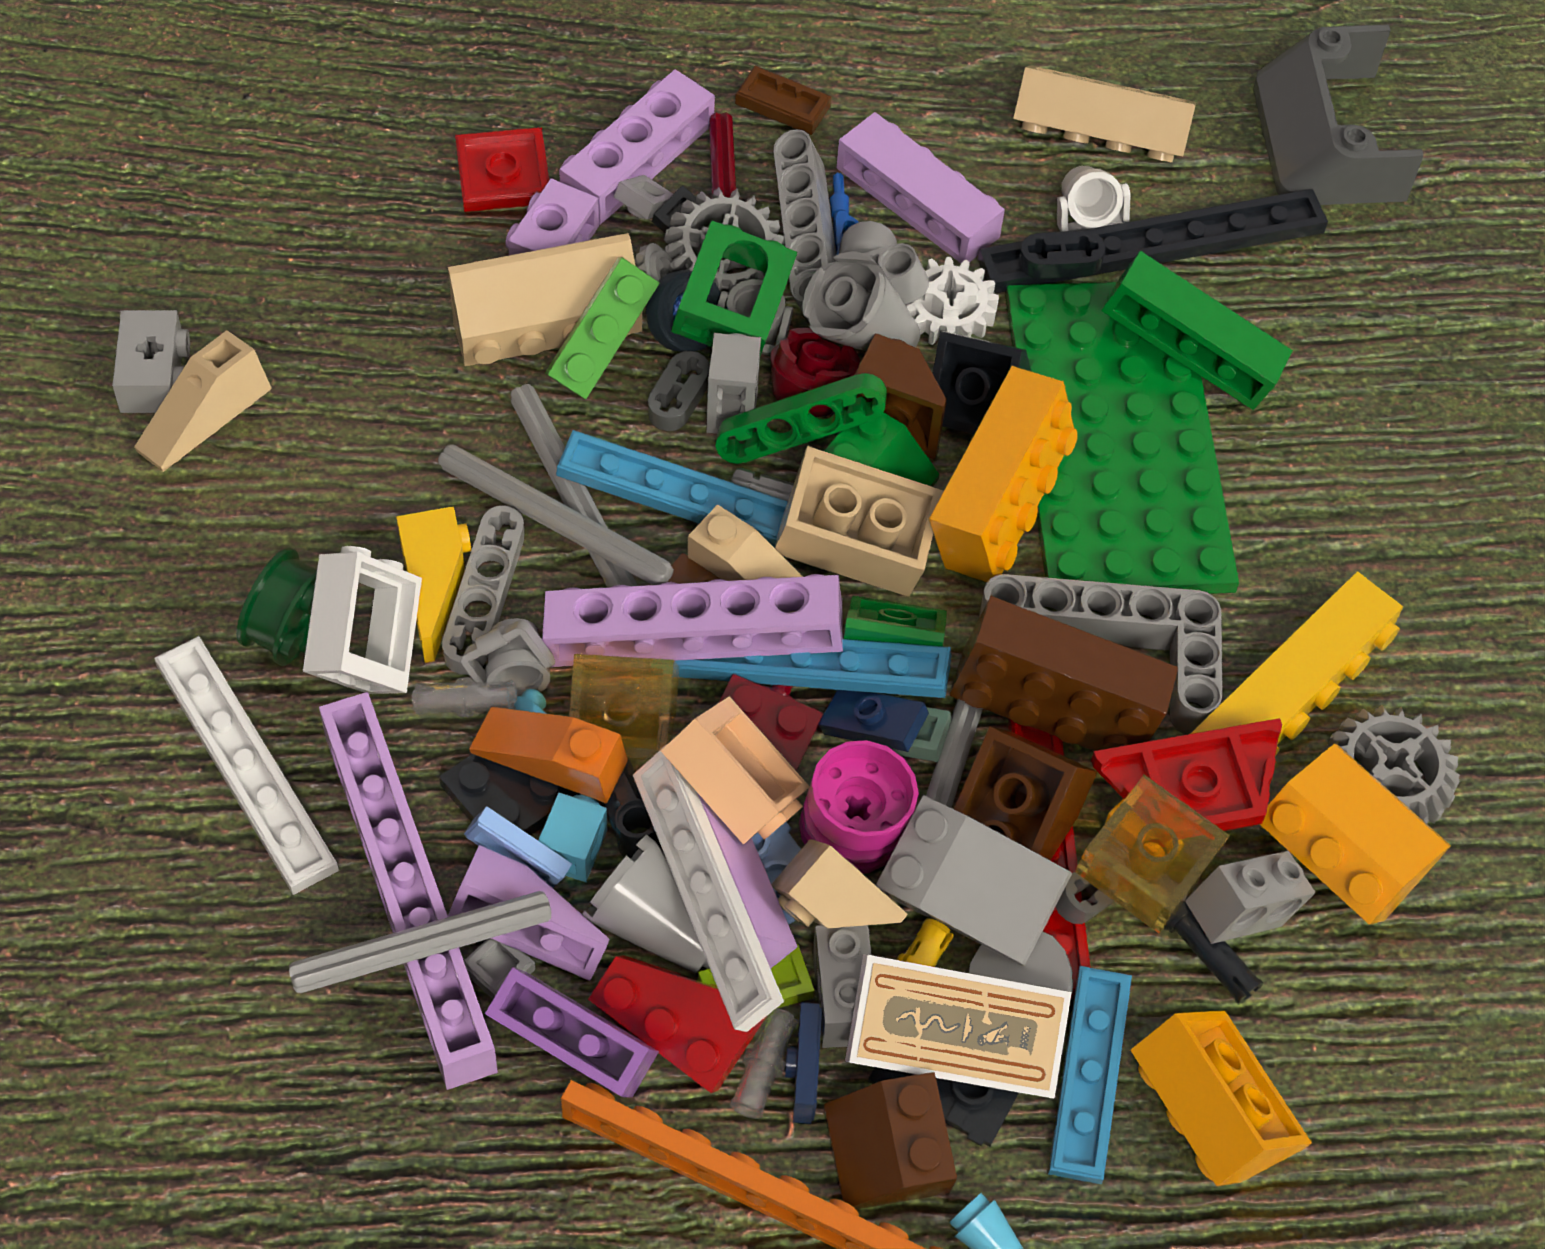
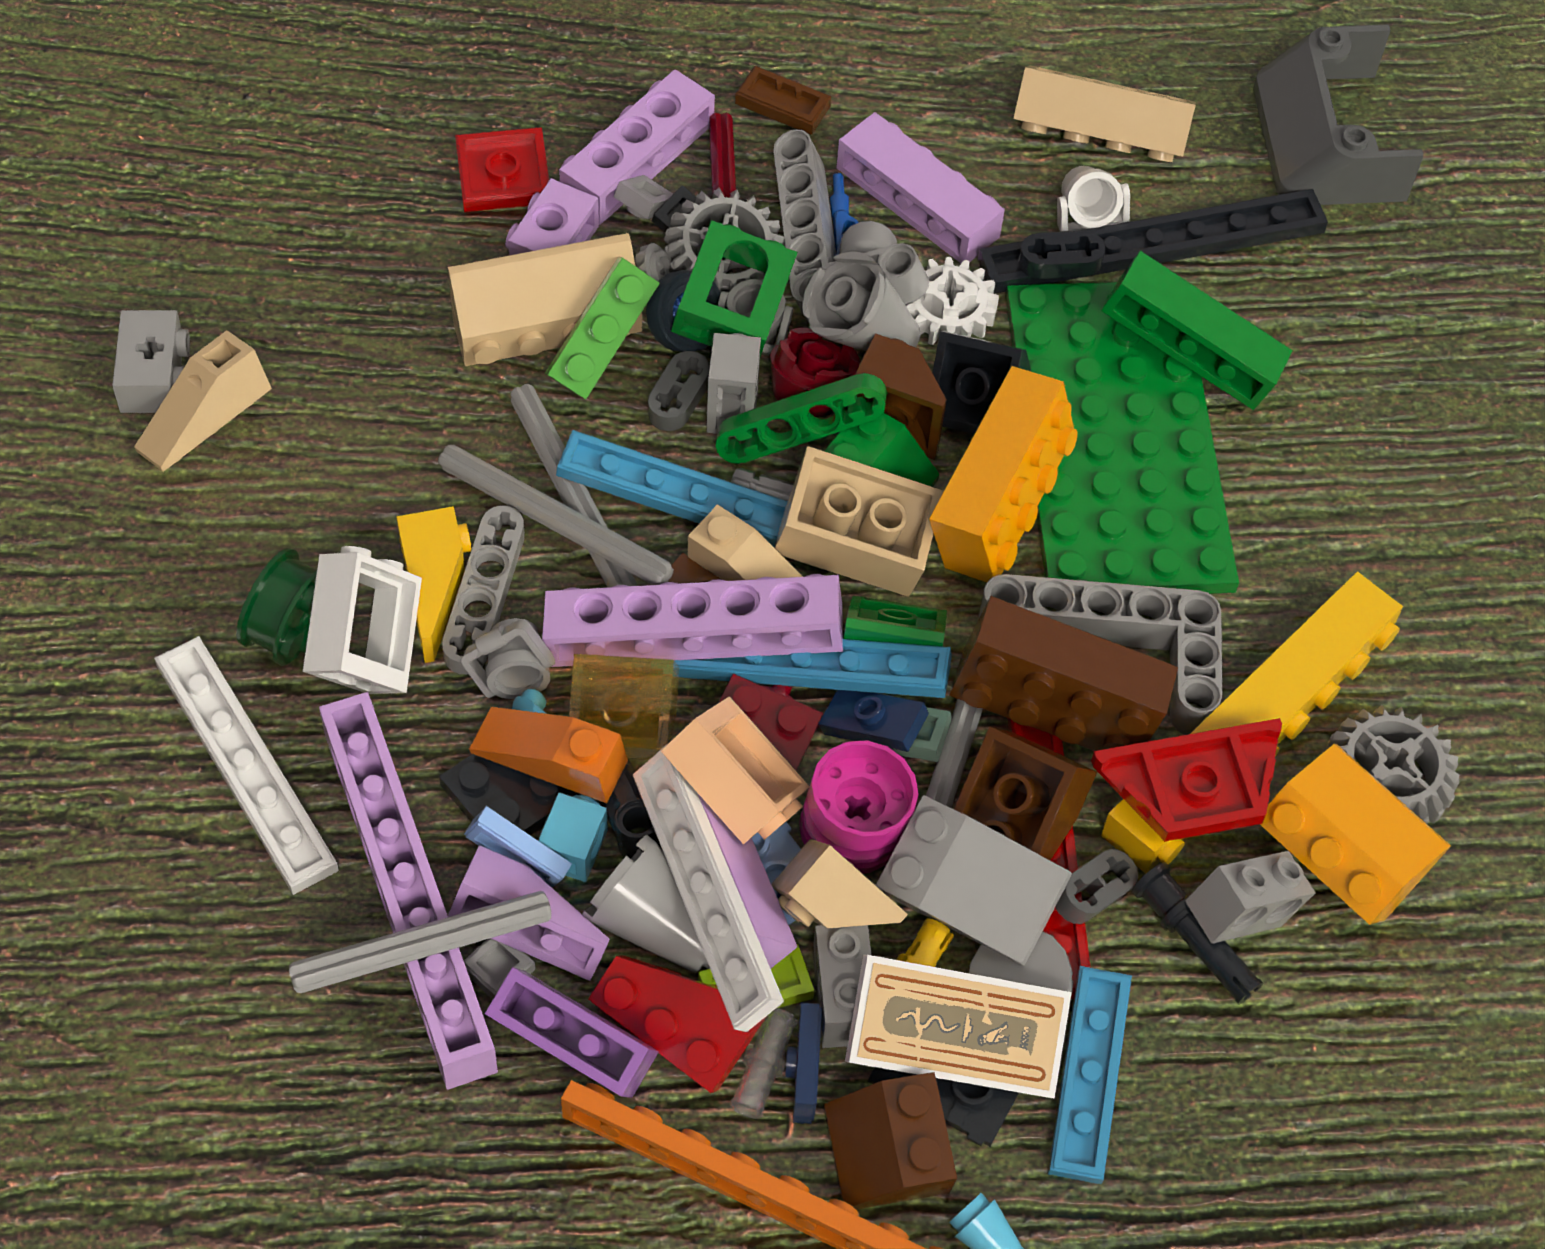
clear pin [412,677,517,717] -> none
clear yellow slope [1075,775,1230,934] -> none
light orange slope [1130,1011,1312,1186] -> none

